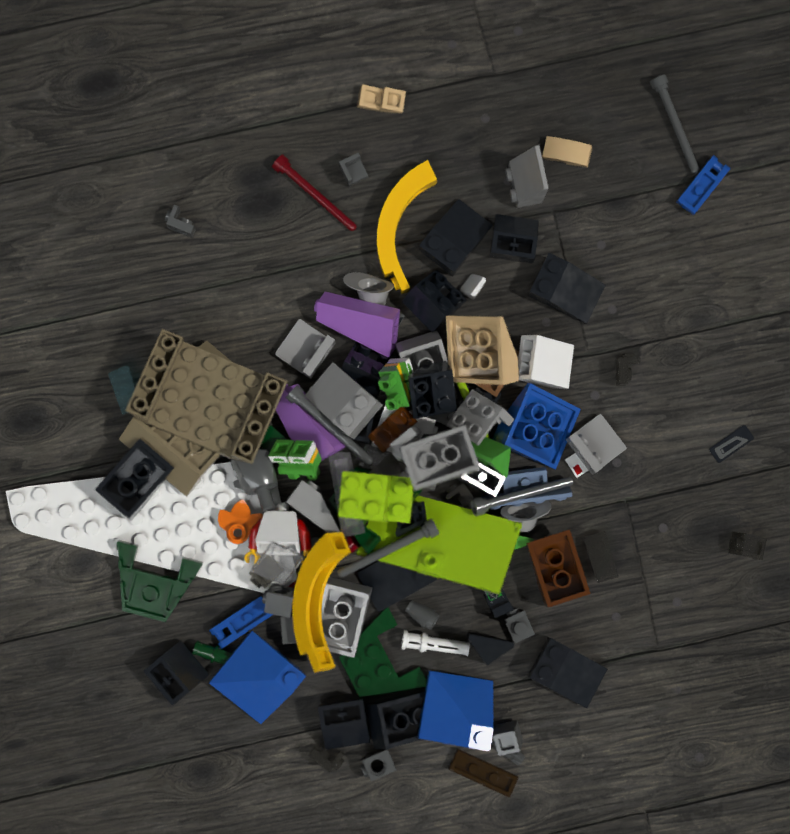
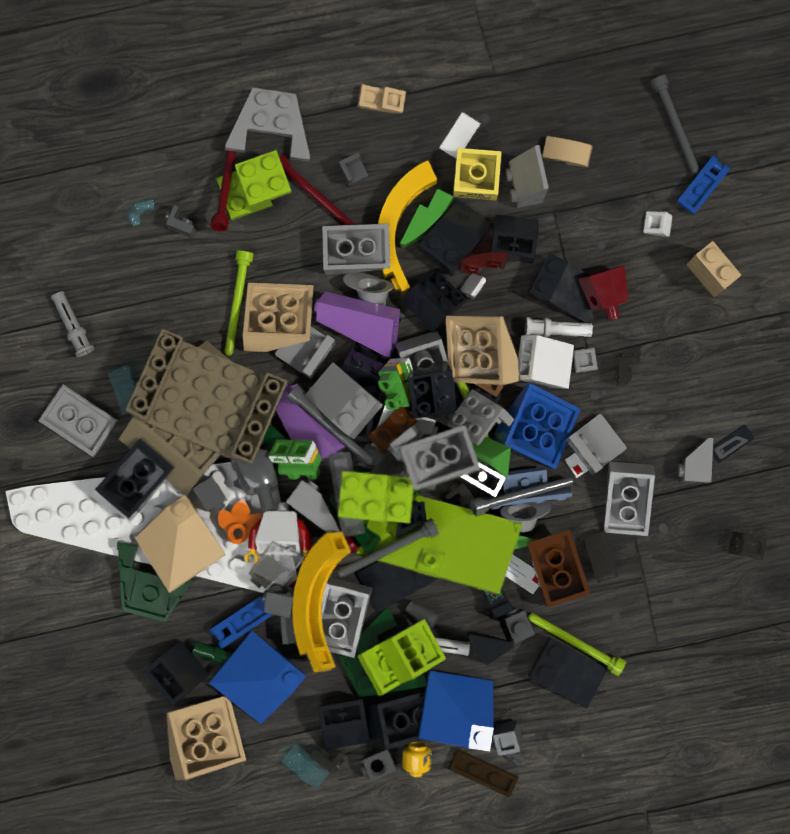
none -> light grey tile [38,384,119,457]
none -> light grey pin [51,291,95,357]
none -> clear light blue arm [127,199,155,226]
none -> tan slope [135,495,226,593]
none -> tan slope [167,696,246,781]
none -> dark grey brick [193,477,228,513]
none -> dark red piece [210,150,236,232]
none -> lime bracket [216,150,292,220]
none -> lime piece [224,250,254,356]
none -> light grey wing [225,88,310,162]
none -> tan slope [243,283,314,352]
none -> clear light blue slope [282,743,331,789]
none -> light grey slope [322,224,390,274]
none -> lime bracket [358,619,446,696]
none -> bright green slope [400,189,453,249]
none -> yellow head [402,741,432,777]
none -> white sticker [440,112,480,158]
none -> light yellow brick [453,148,501,200]
none -> clear red slope [459,252,508,275]
none -> white sticker [506,555,538,594]
none -> white pin [525,317,593,338]
none -> lime piece [528,613,627,677]
none -> light grey tile [573,348,598,373]
none -> dark red torso [578,266,629,320]
none -> light grey slope [604,461,655,536]
none -> white slope [643,211,672,237]
none -> light grey slope [678,438,713,484]
none -> tan brick [686,241,741,298]

